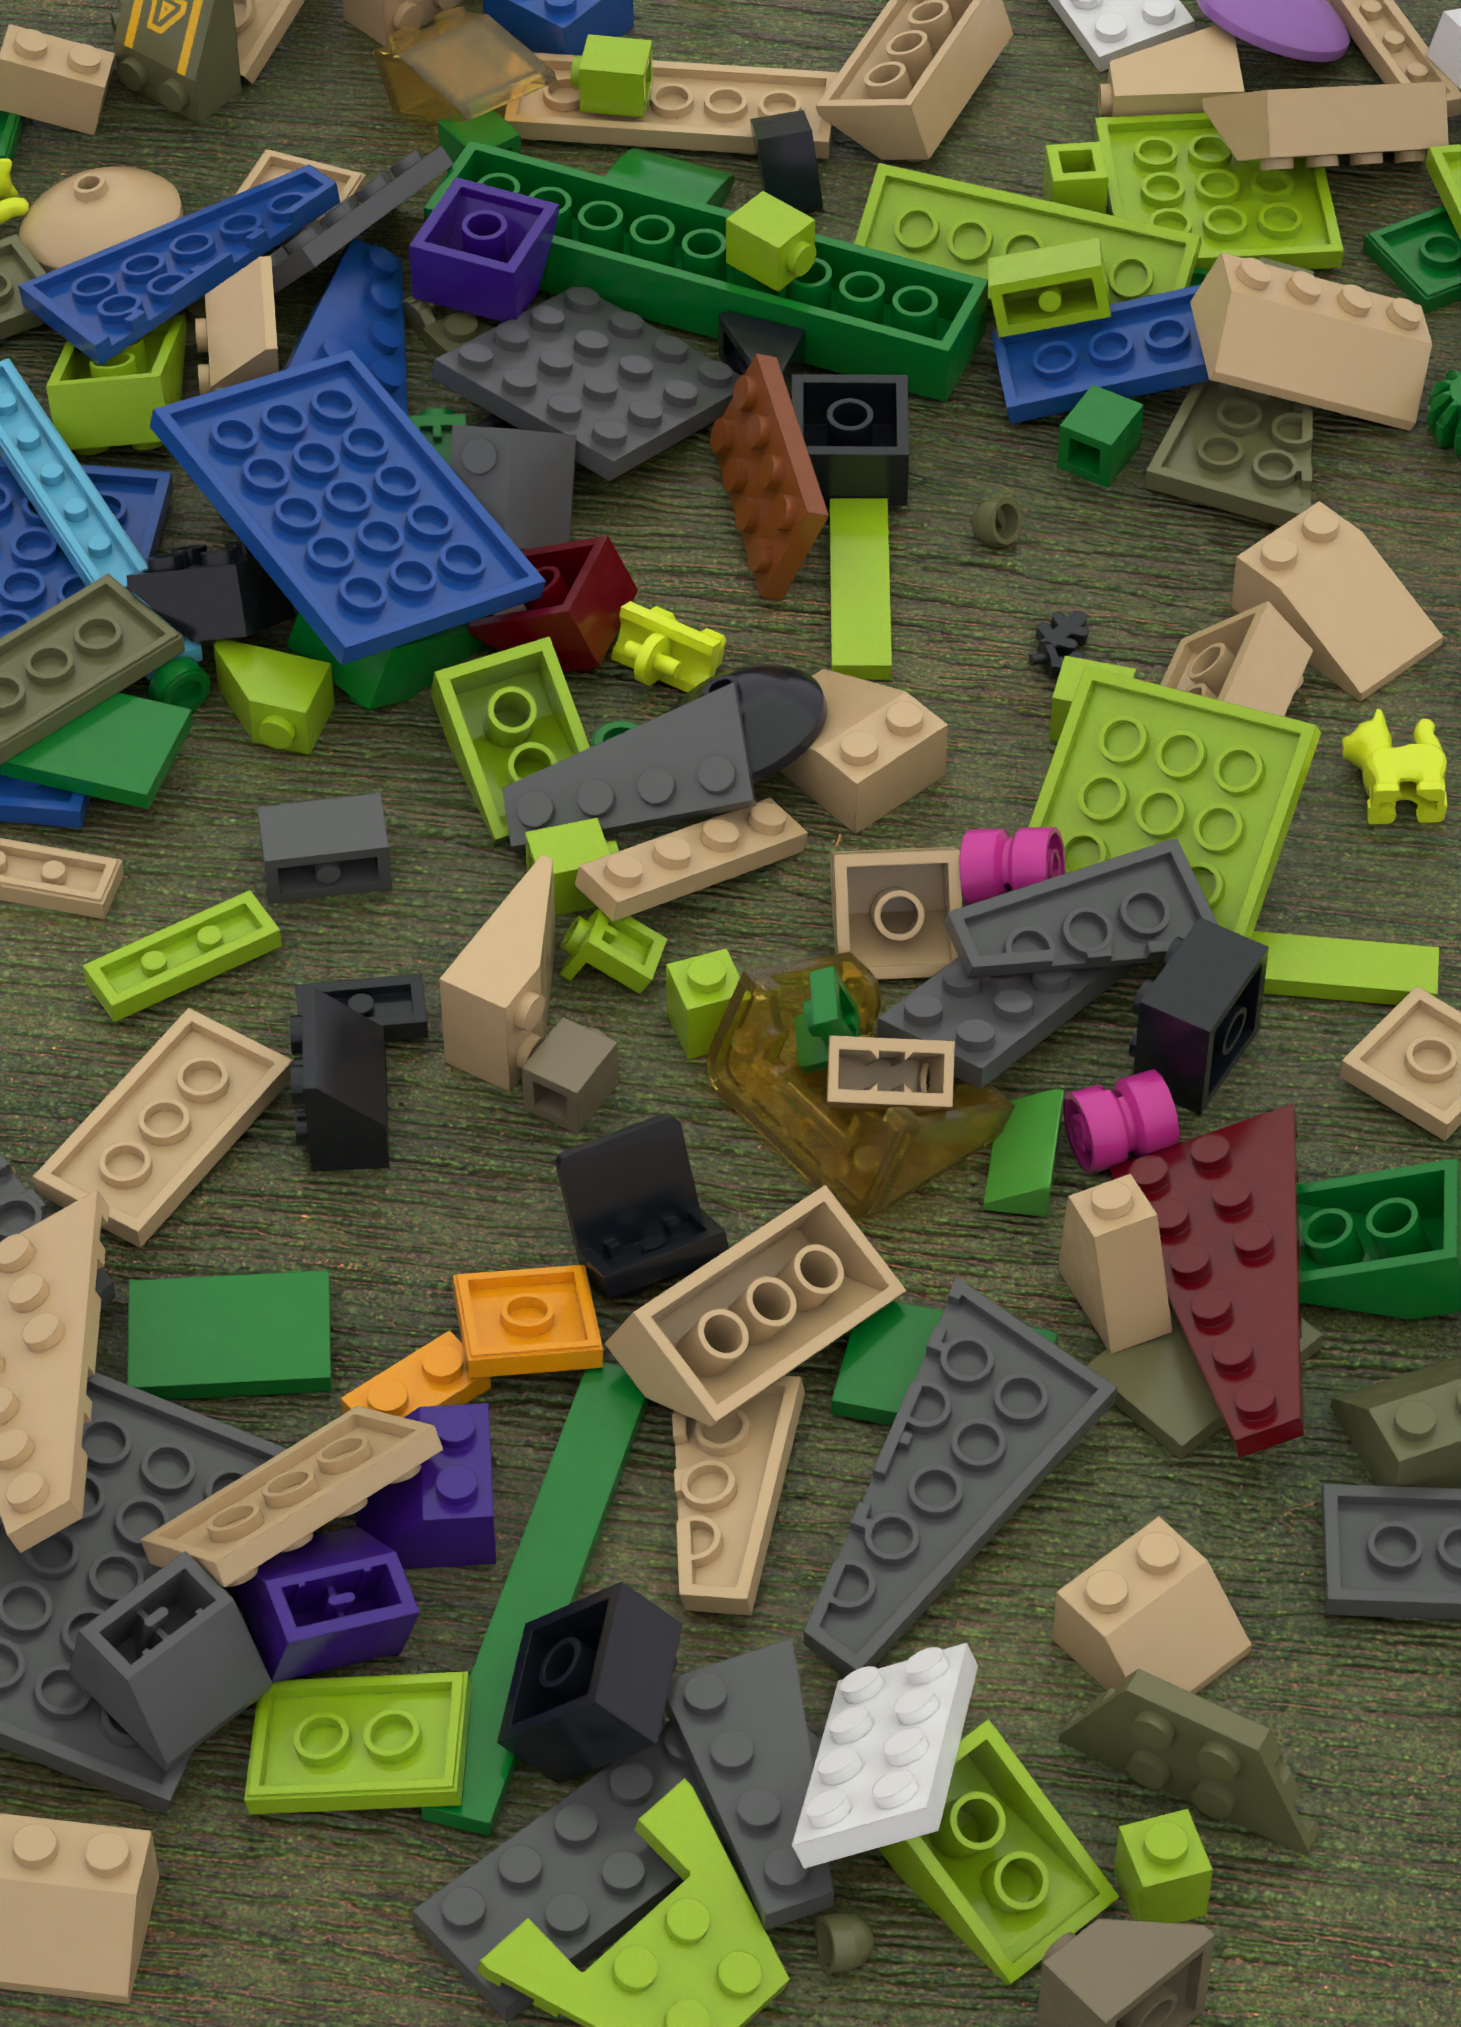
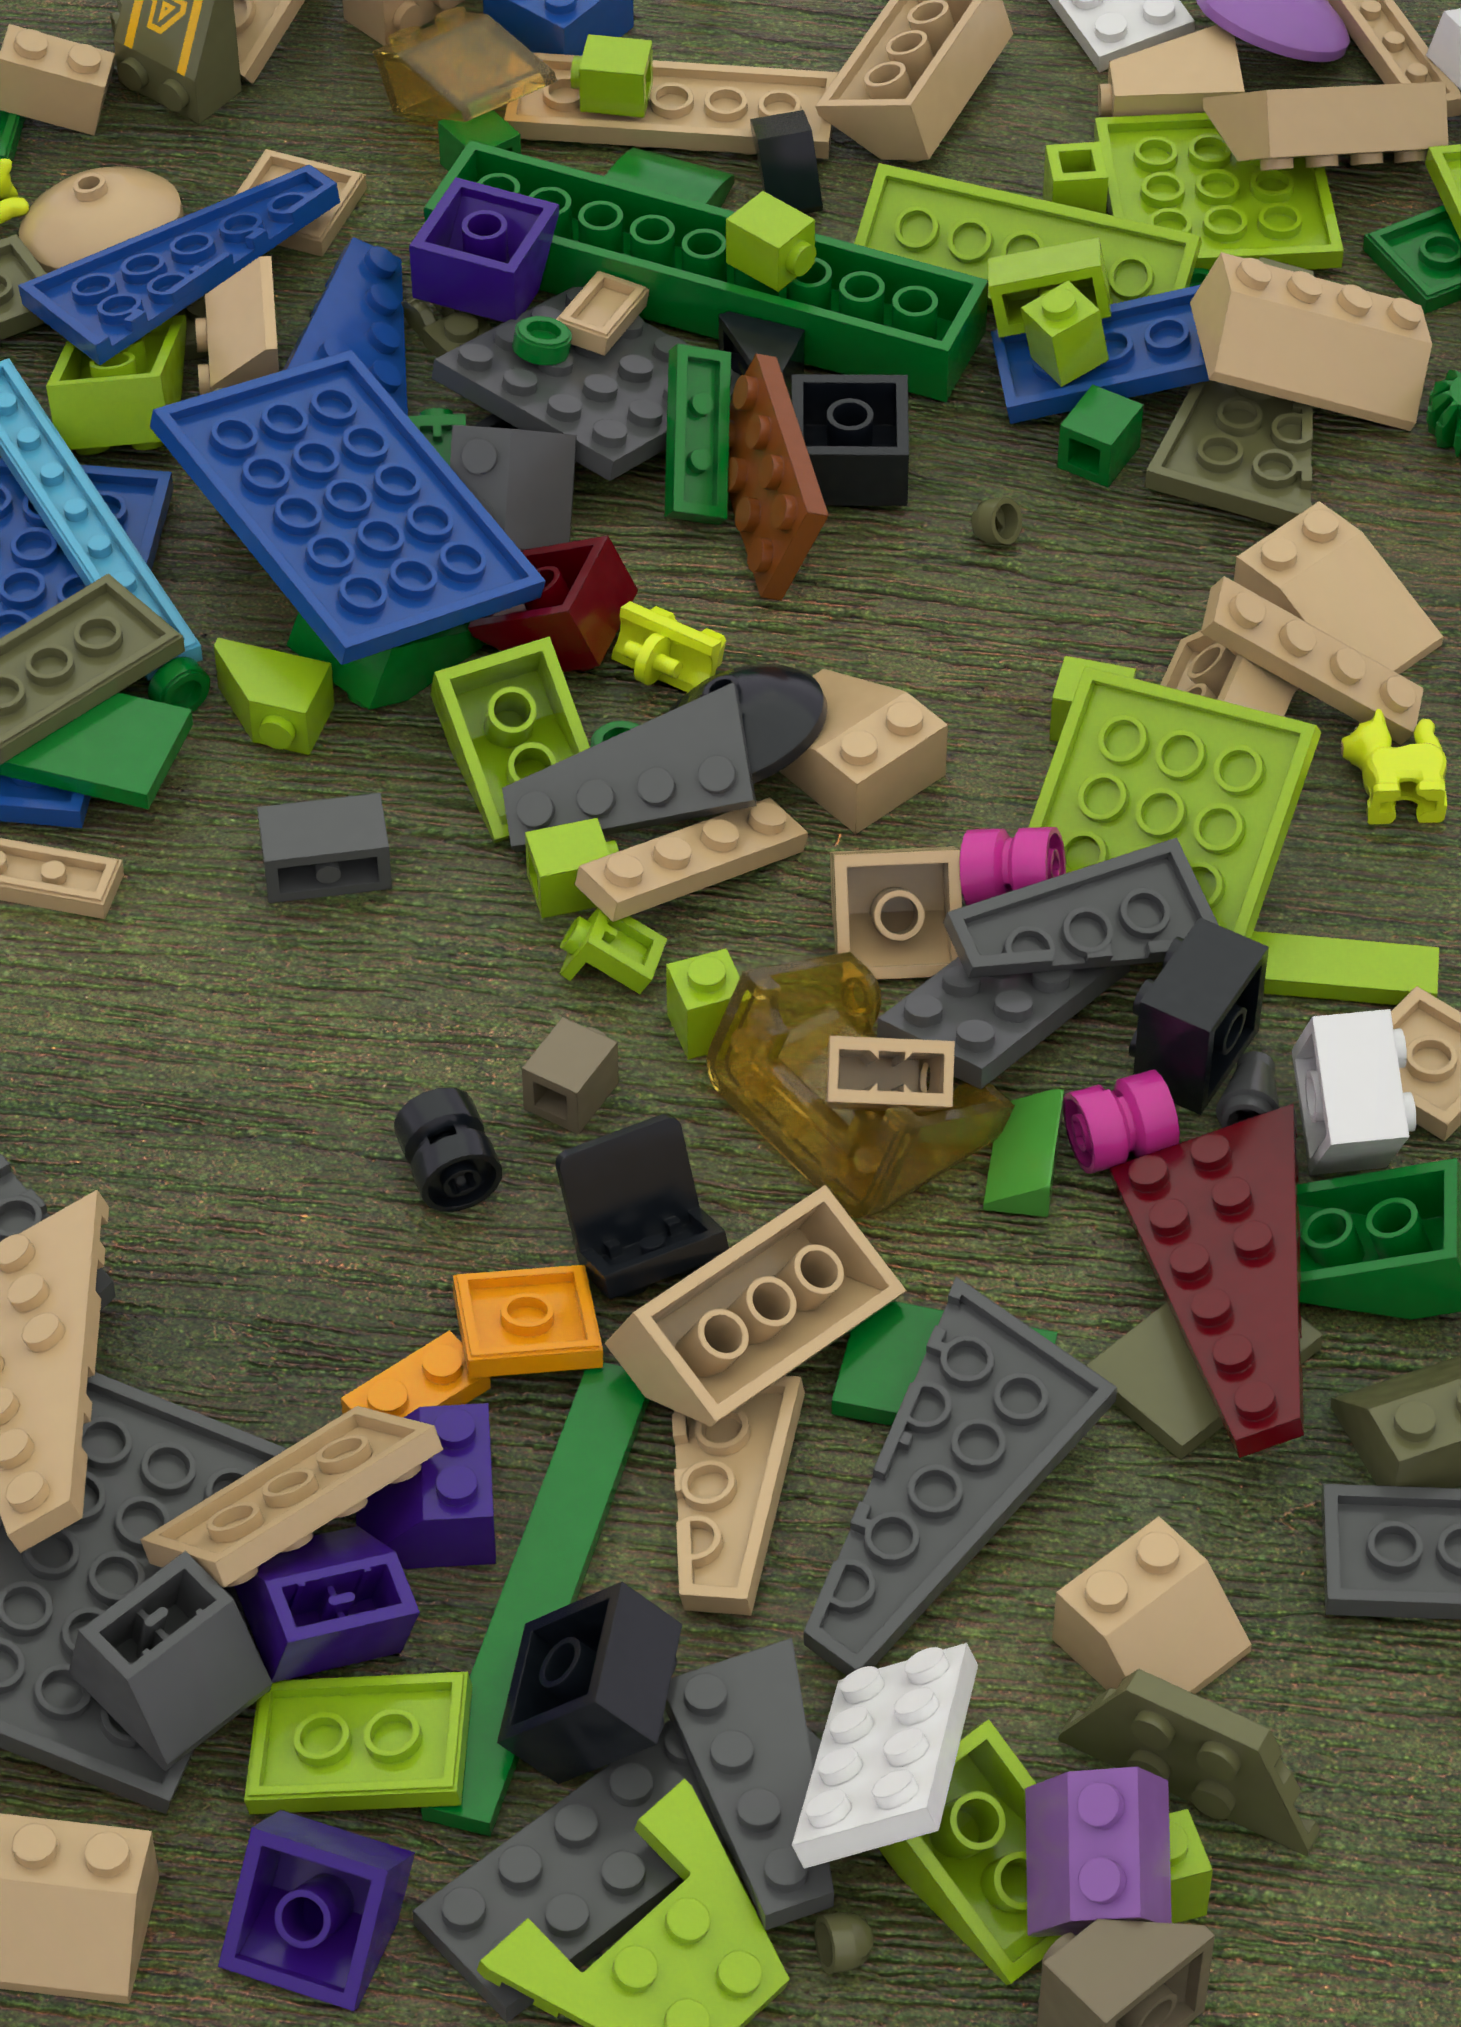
tan plate [33,1008,293,1248] -> none
lime plate [83,890,282,1022] -> none
black slope [126,541,295,642] -> none
green tile [127,1270,332,1400] -> none
dark grey plate [268,146,454,294] -> none
black slope [290,988,390,1172] -> none
black plate [295,973,428,1042] -> none
tan slope [439,854,556,1092] -> none
green bracket [795,966,861,1074] -> none
lime tile [829,498,892,680] -> none
black animal [1029,611,1105,677] -> none
tan slope [1058,1174,1173,1354] -> none
none -> dark purple slope [218,1810,415,2011]
none -> black wheel [394,1088,502,1212]
none -> green tile [512,316,572,365]
none -> tan tile [556,271,649,356]
none -> green plate [664,343,731,525]
none -> lime brick [1020,280,1109,387]
none -> medium lavender slope [1025,1766,1172,1937]
none -> tan plate [1201,576,1424,745]
none -> dark grey cone [1216,1051,1280,1128]
none -> white brick [1291,1009,1416,1175]

